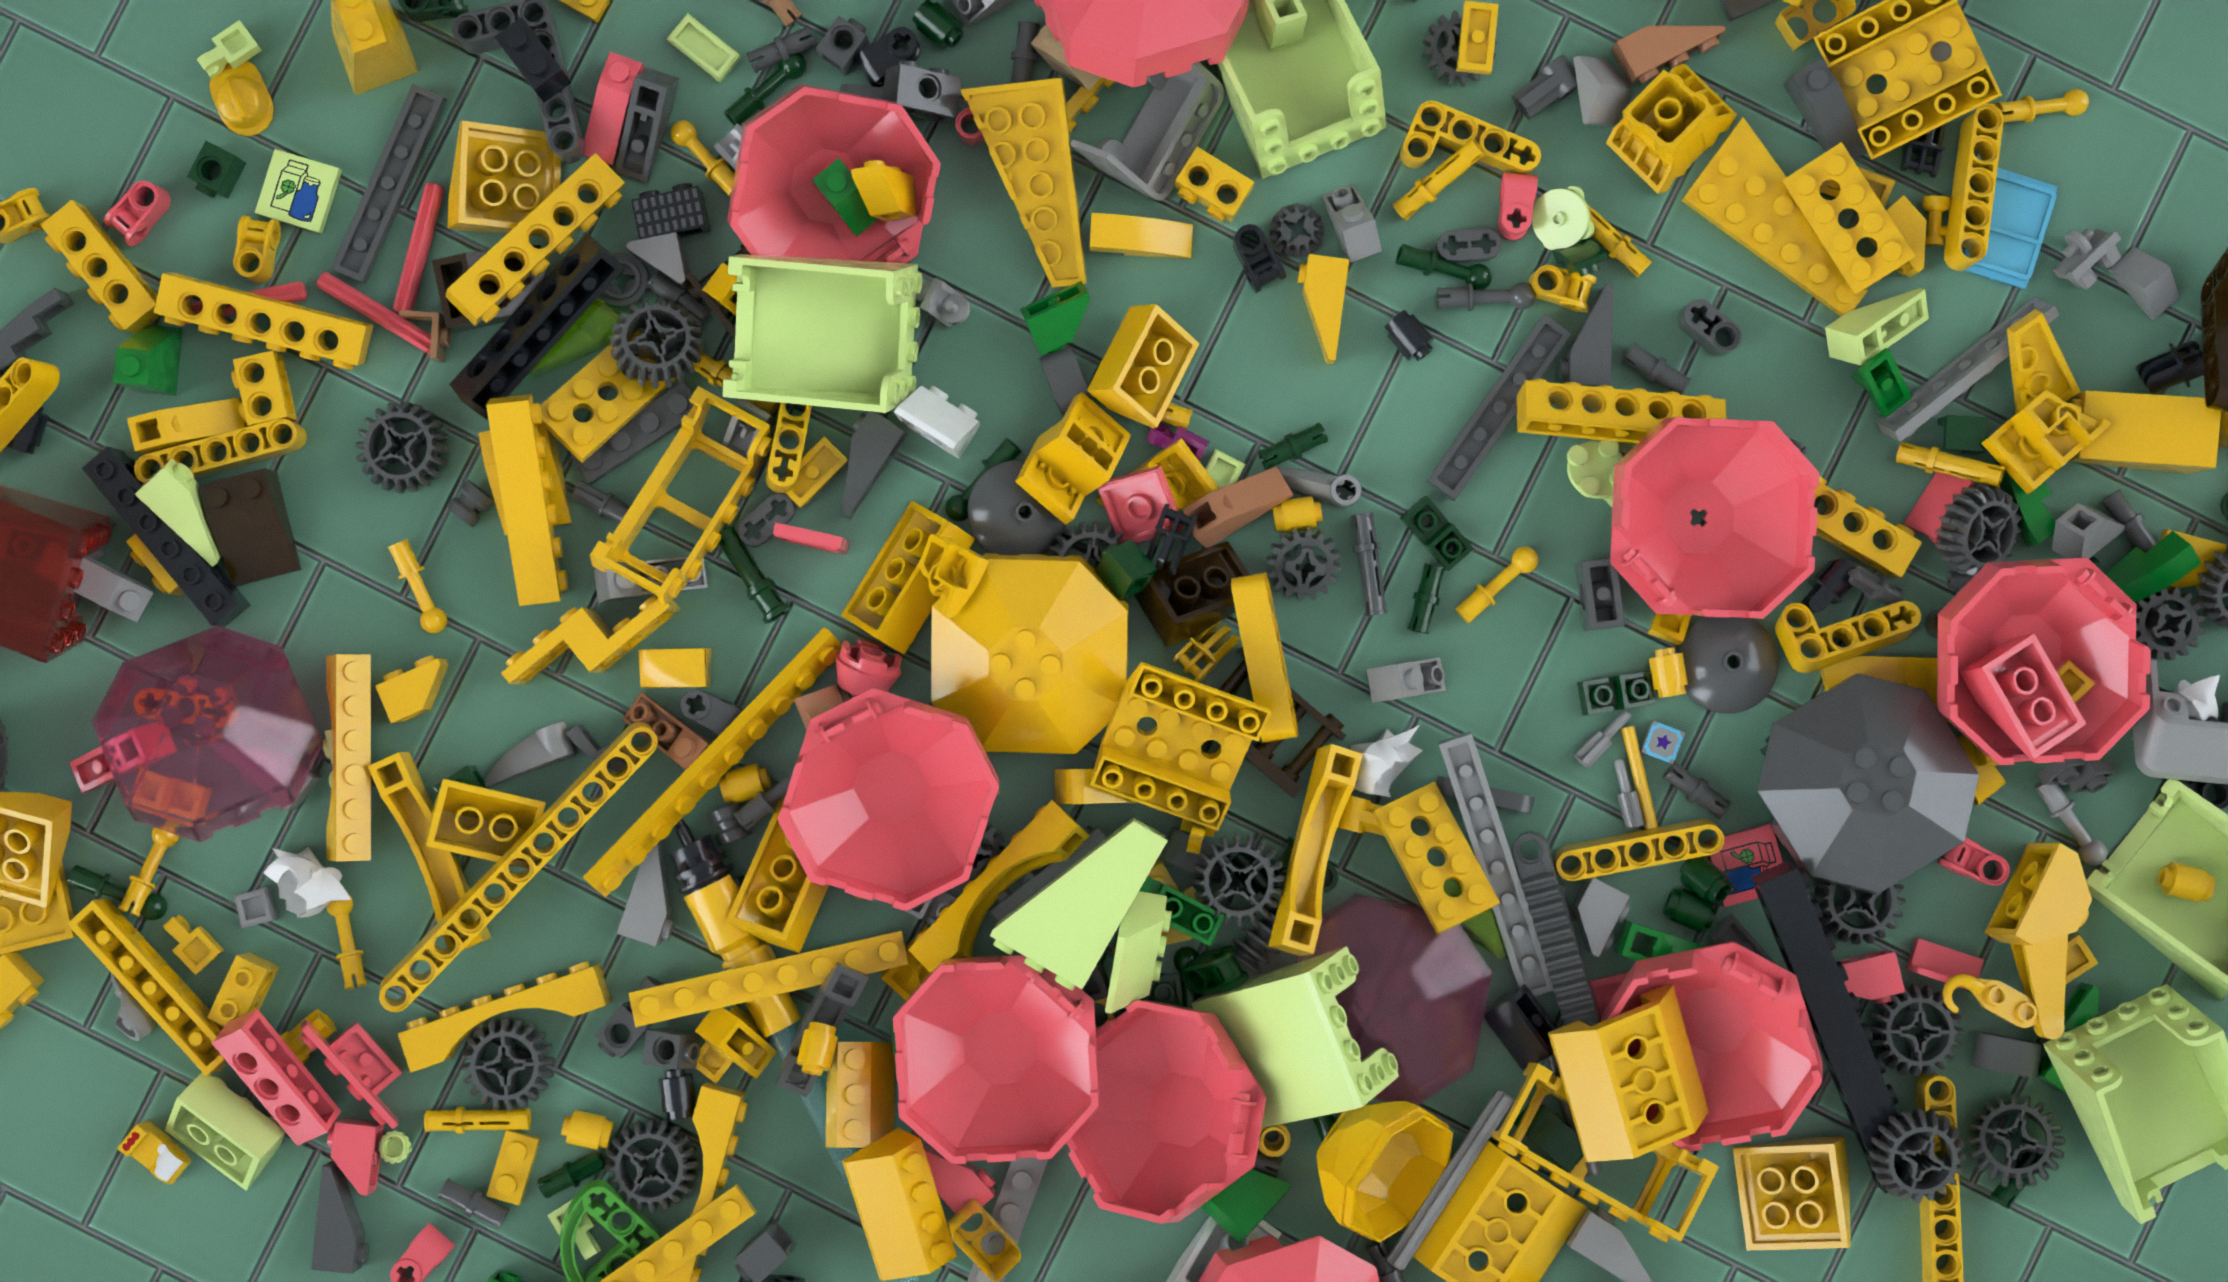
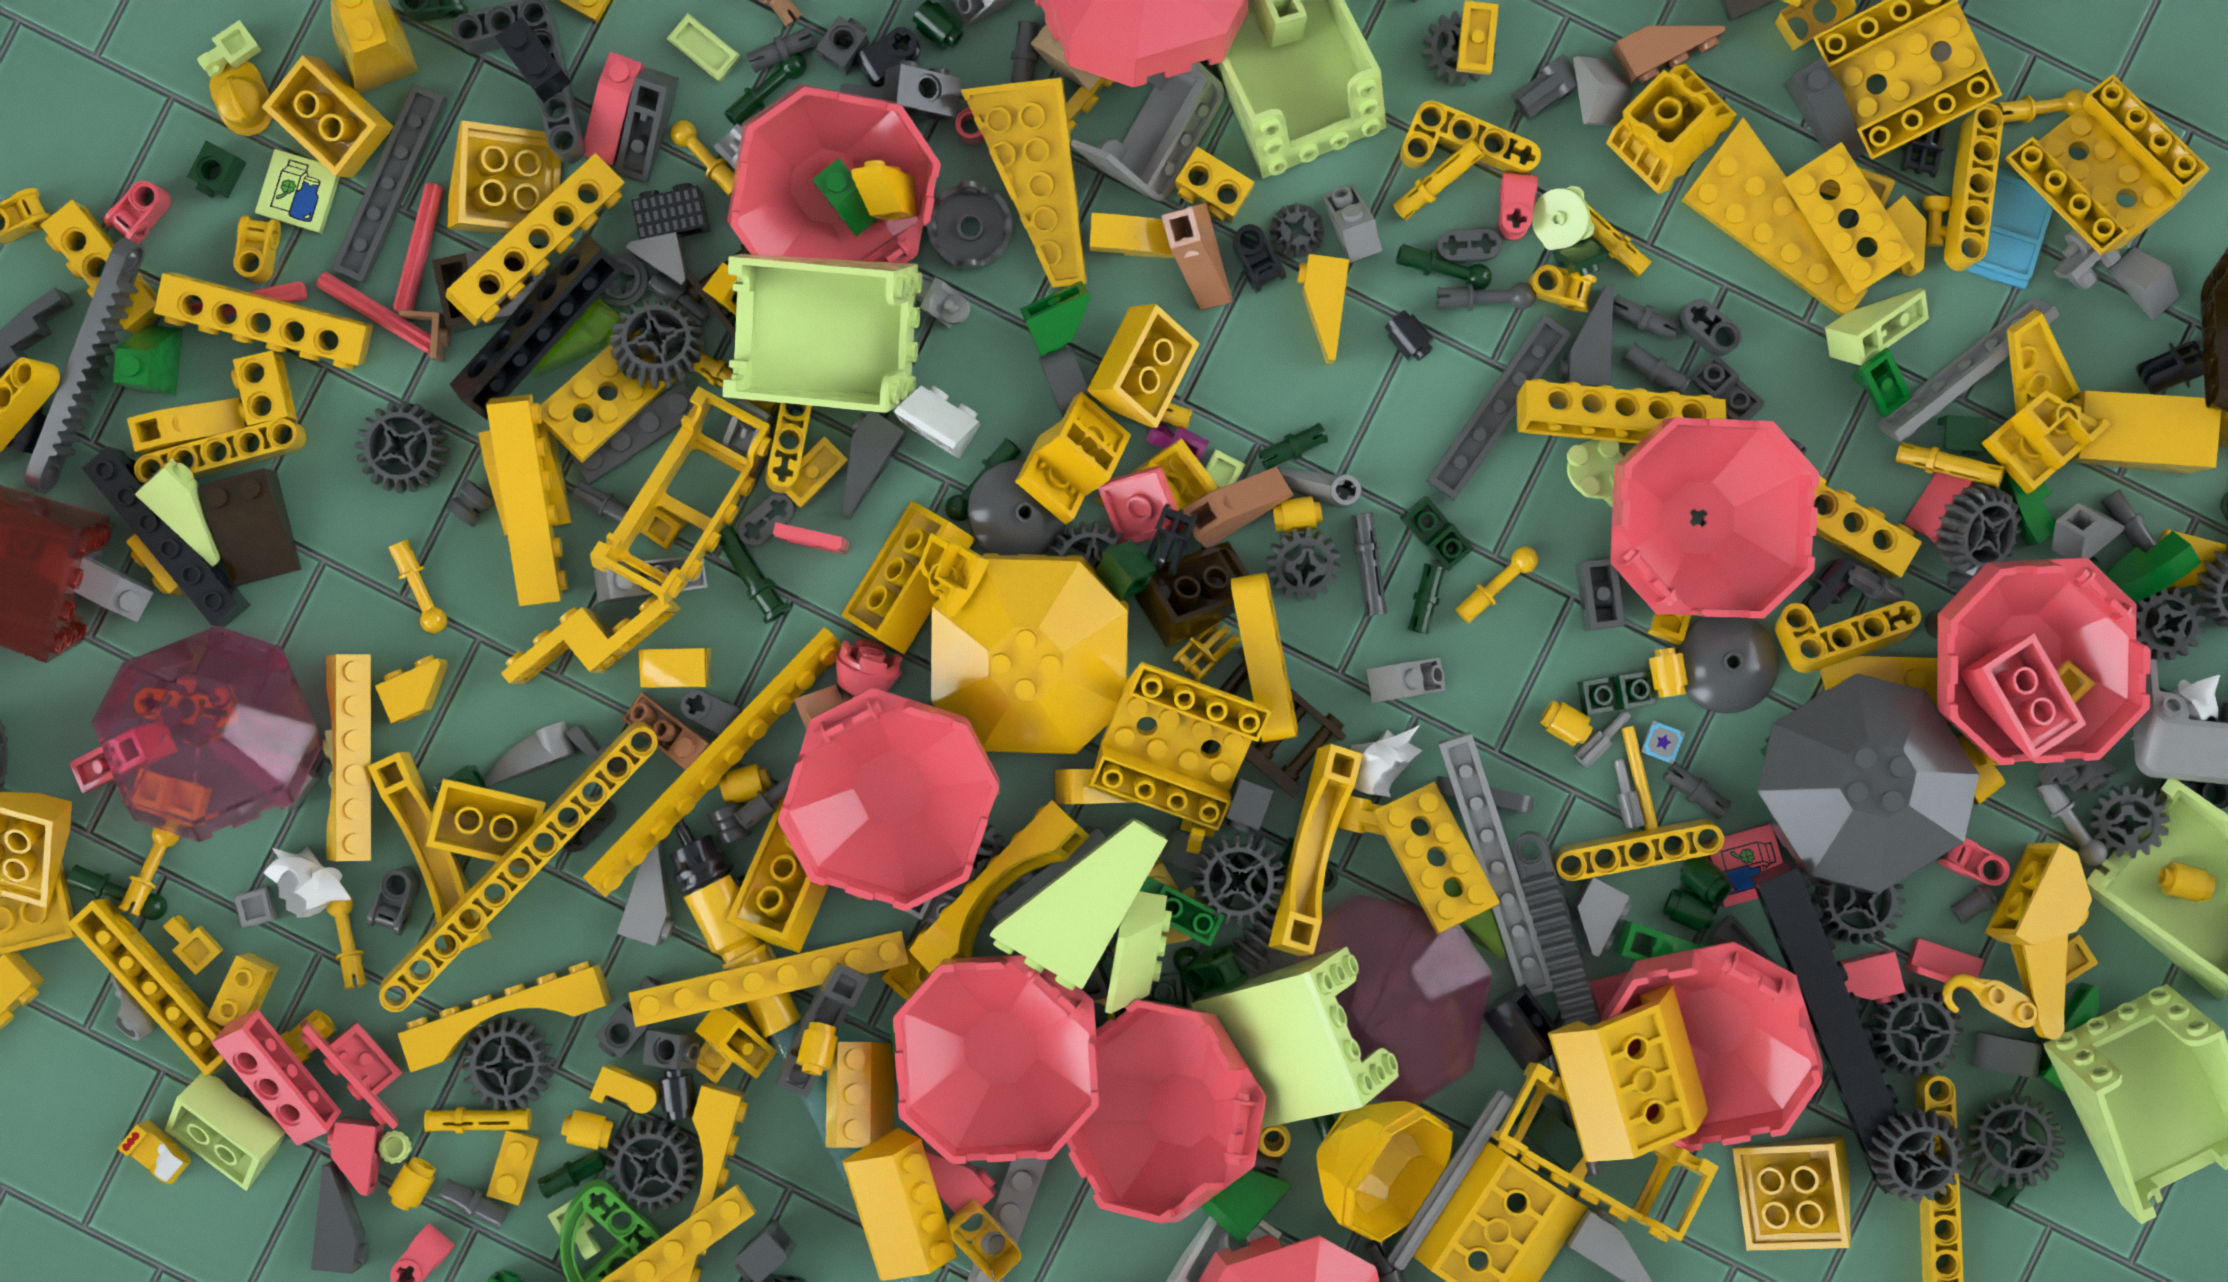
none -> dark grey gear [24,237,145,494]
none -> yellow brick [262,55,394,178]
none -> dark grey piece [367,867,420,936]
none -> yellow brick [388,1156,436,1211]
none -> black beam [563,799,616,852]
none -> yellow leg [589,1063,660,1113]
none -> yellow slope [640,508,688,551]
none -> dark grey plate [927,181,1013,270]
none -> nougat slope [1161,203,1233,310]
none -> dark grey brick [1225,777,1273,833]
none -> yellow brick [1539,700,1593,747]
none -> dark grey pin [1613,294,1680,341]
none -> dark grey slope [1690,354,1764,420]
none -> dark grey pin [1950,885,1998,924]
none -> yellow slope [2005,74,2210,255]
none -> dark grey gear [2090,783,2170,858]

